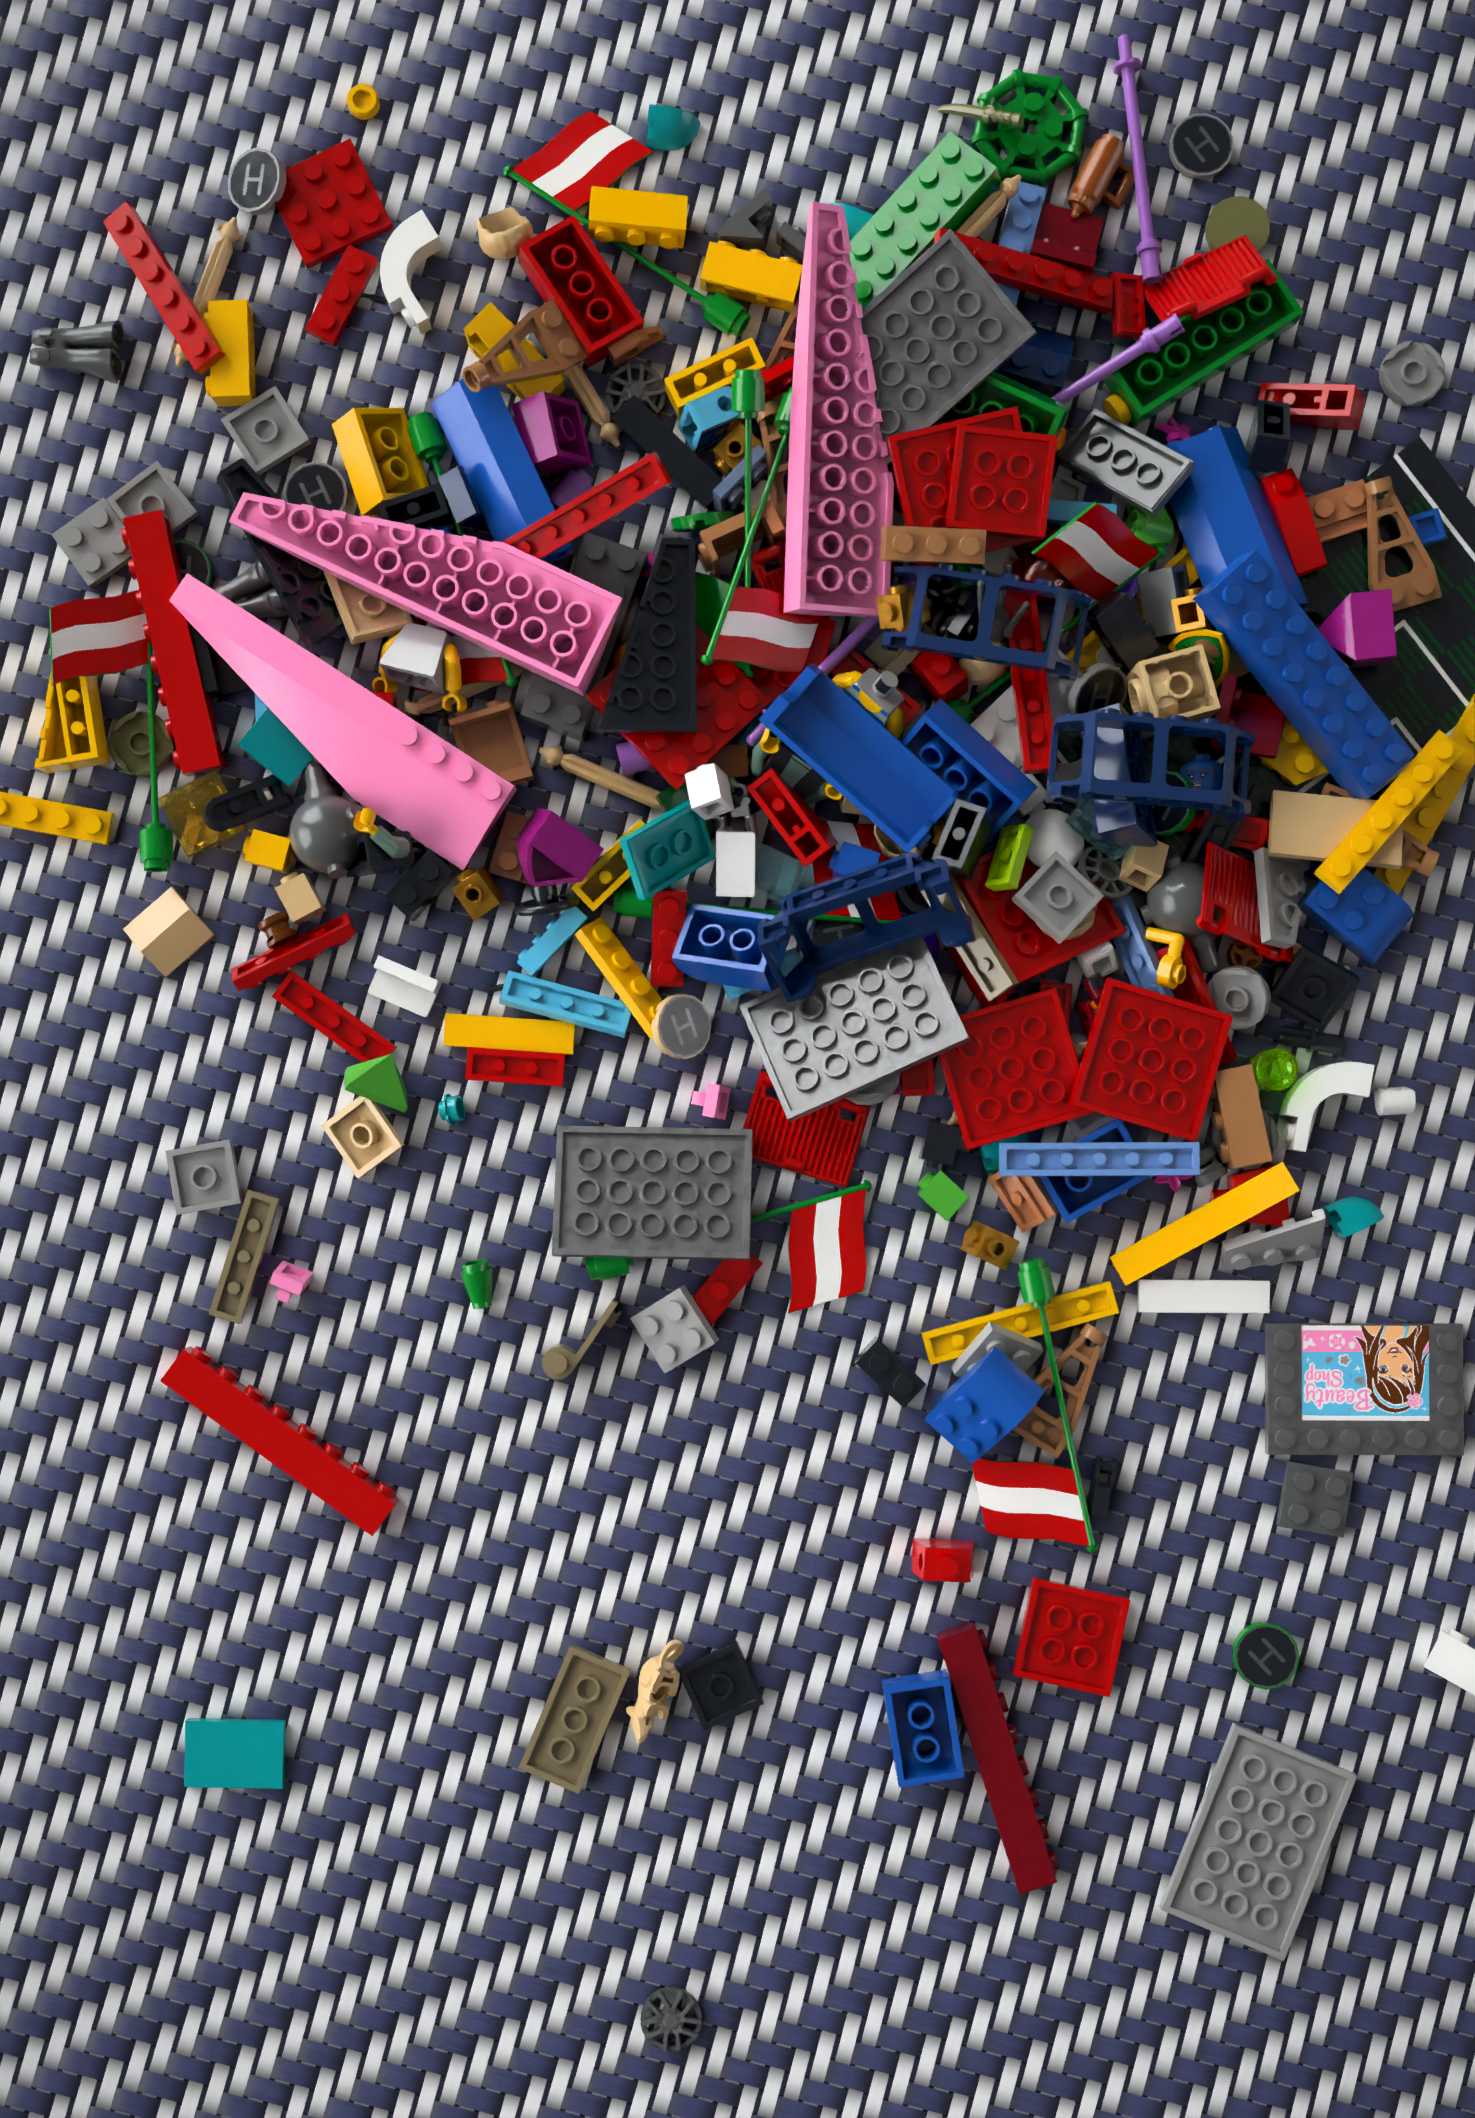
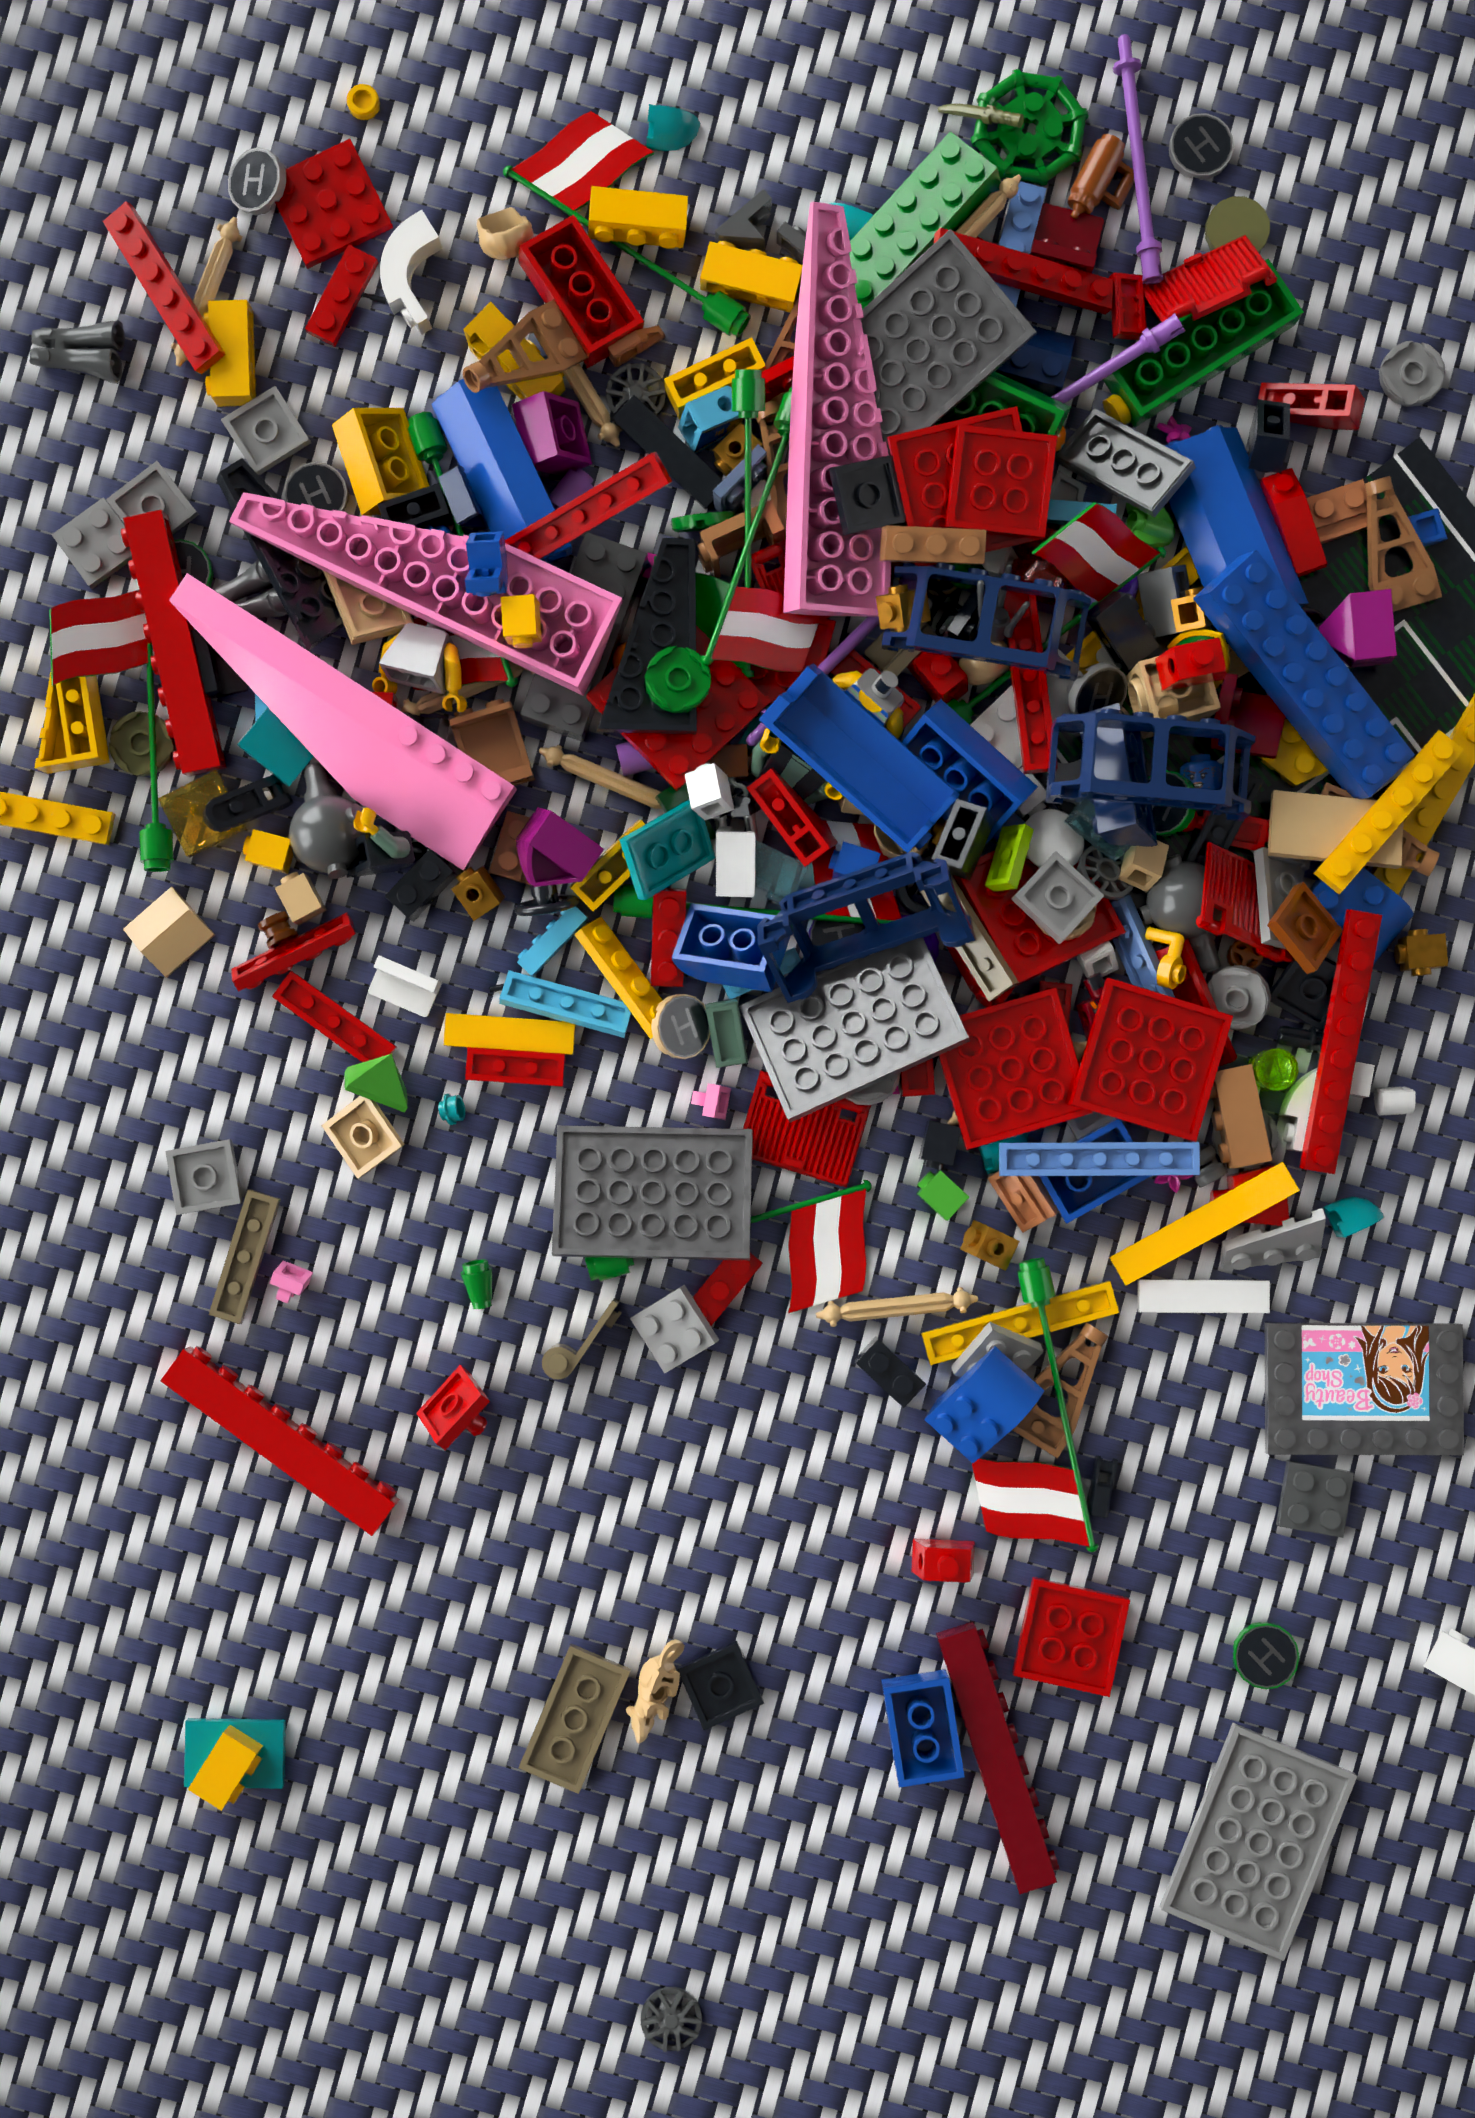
none -> yellow brick [188,1725,263,1811]
none -> red tile [416,1365,490,1450]
none -> blue brick [465,531,508,597]
none -> yellow brick [501,594,542,648]
none -> green tile [645,646,711,713]
none -> sand green tile [705,998,748,1068]
none -> tan wheel [816,1287,978,1327]
none -> black plate [829,455,906,536]
none -> red torso [1155,638,1226,692]
none -> dark orange plate [1267,882,1343,974]
none -> red plate [1299,909,1382,1174]
none -> pearl gold brick [1394,929,1448,976]

